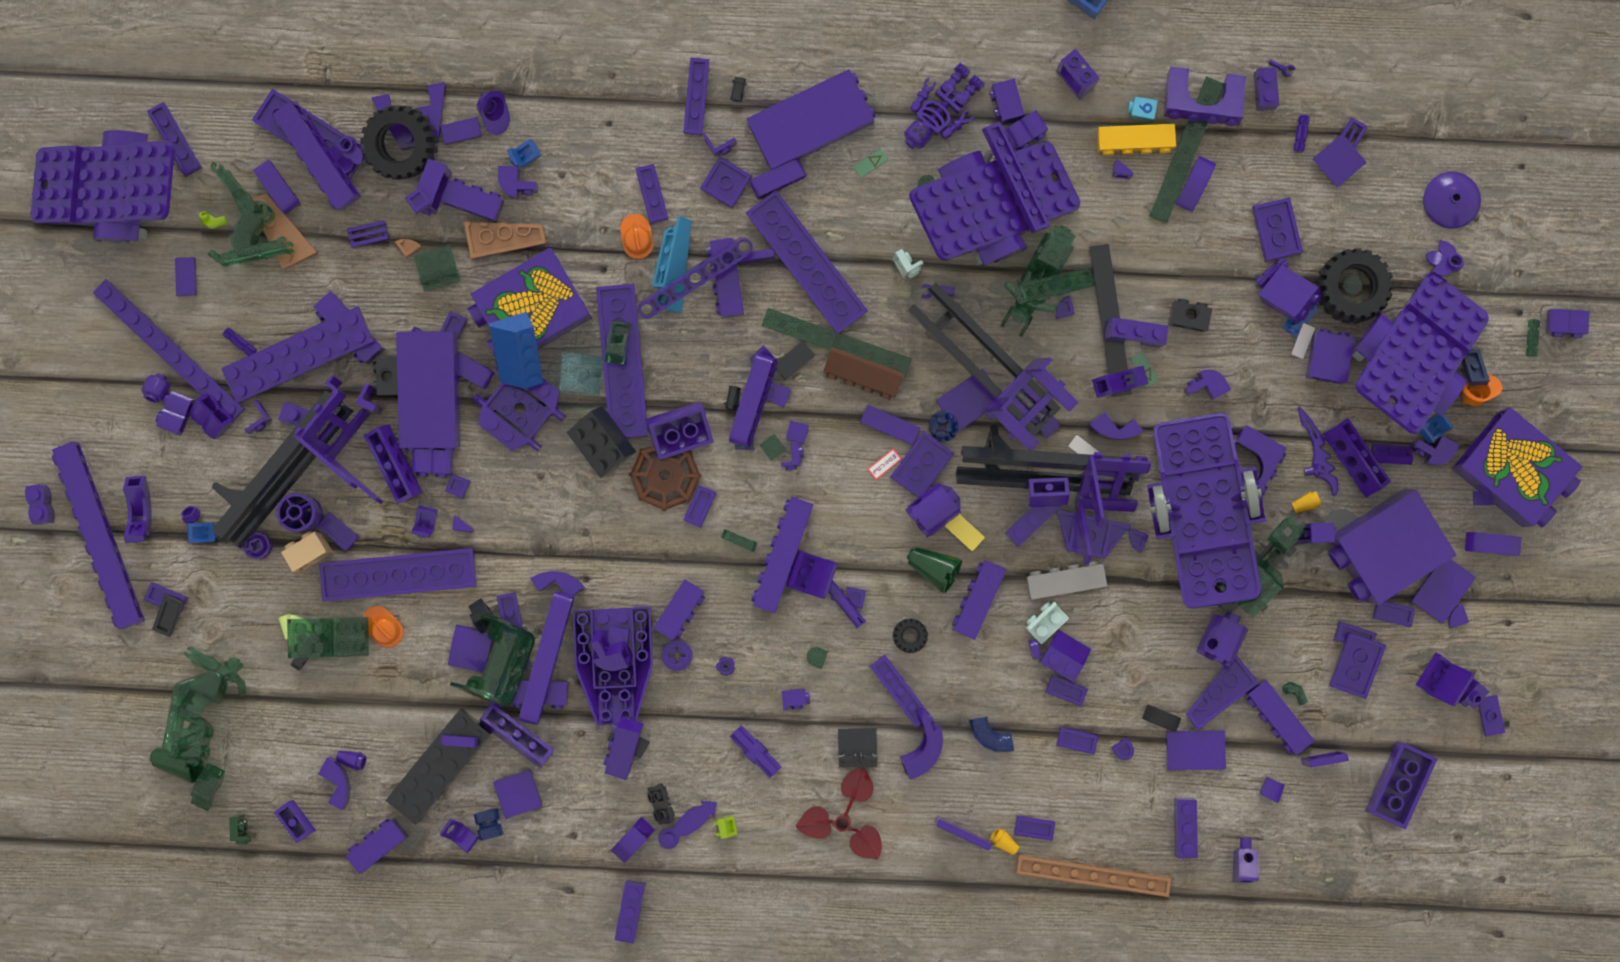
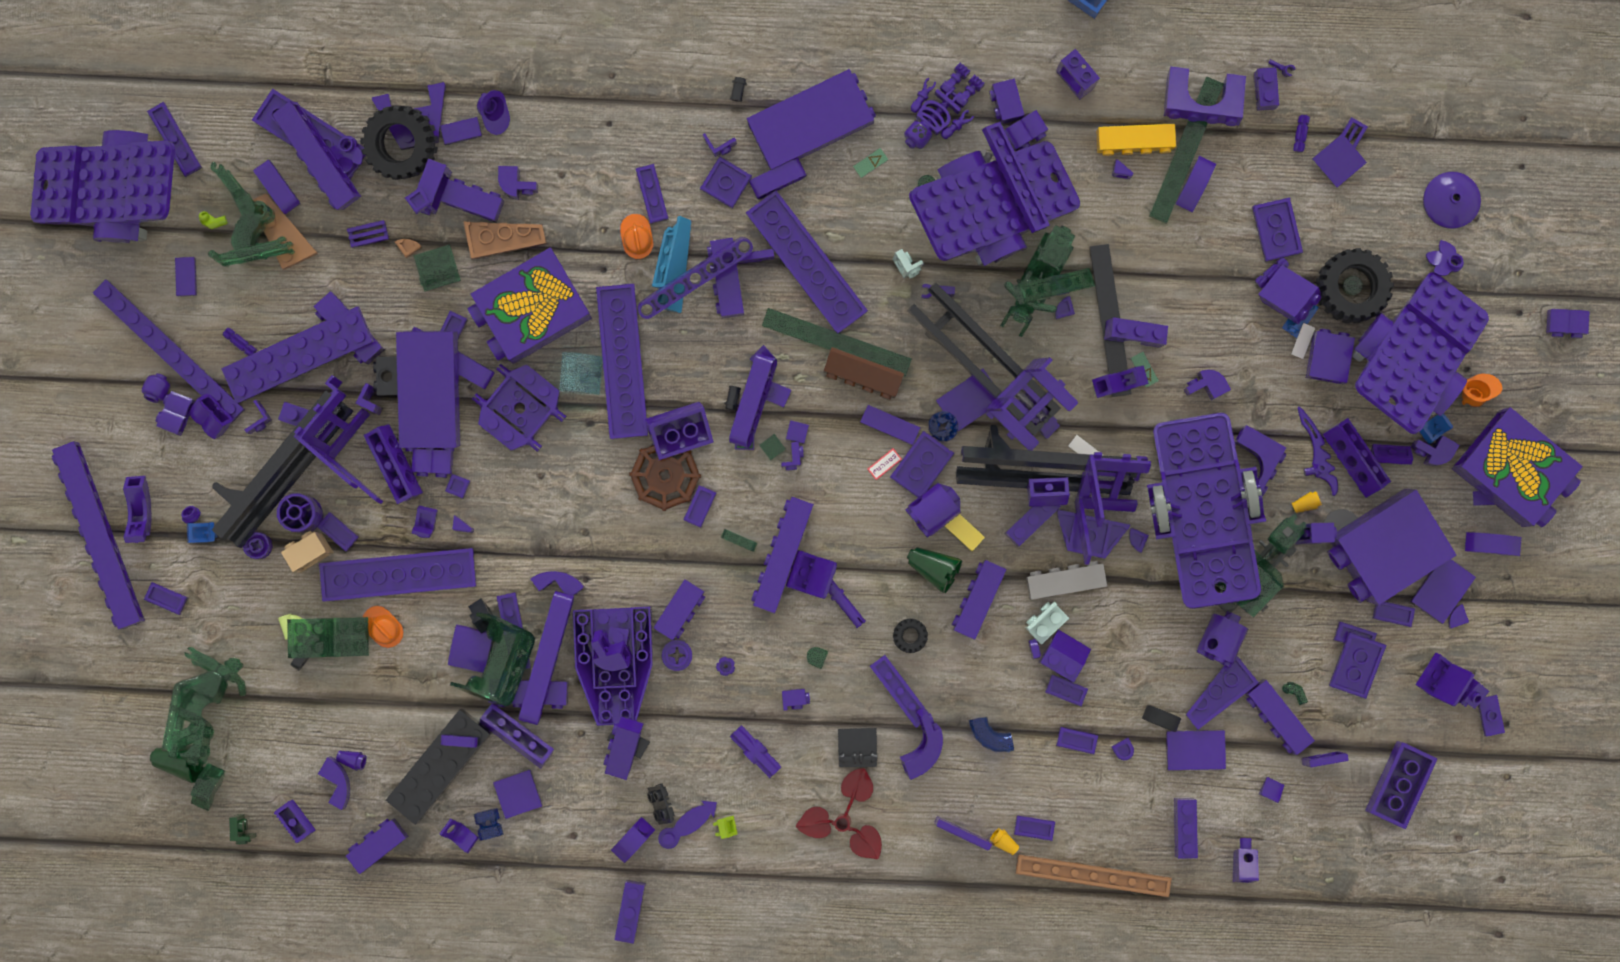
dark purple brick [25,484,55,525] -> none
black tile [152,594,184,637] -> none
blue slope [489,312,543,389] -> none
blue bracket [507,139,542,168] -> none
black brick [566,406,636,479] -> none
slope [605,320,631,365] -> none
dark purple plate [683,58,710,136] -> none
black tile [776,340,815,380] -> none
dark purple tile [847,587,866,609] -> none
dark purple brick [1088,412,1143,440] -> none
medium azure brick [1127,96,1158,123] -> none
black brick [1168,299,1212,333] -> none
dark blue plate [1462,349,1490,386] -> none
clear green axle [1526,319,1540,357] -> none

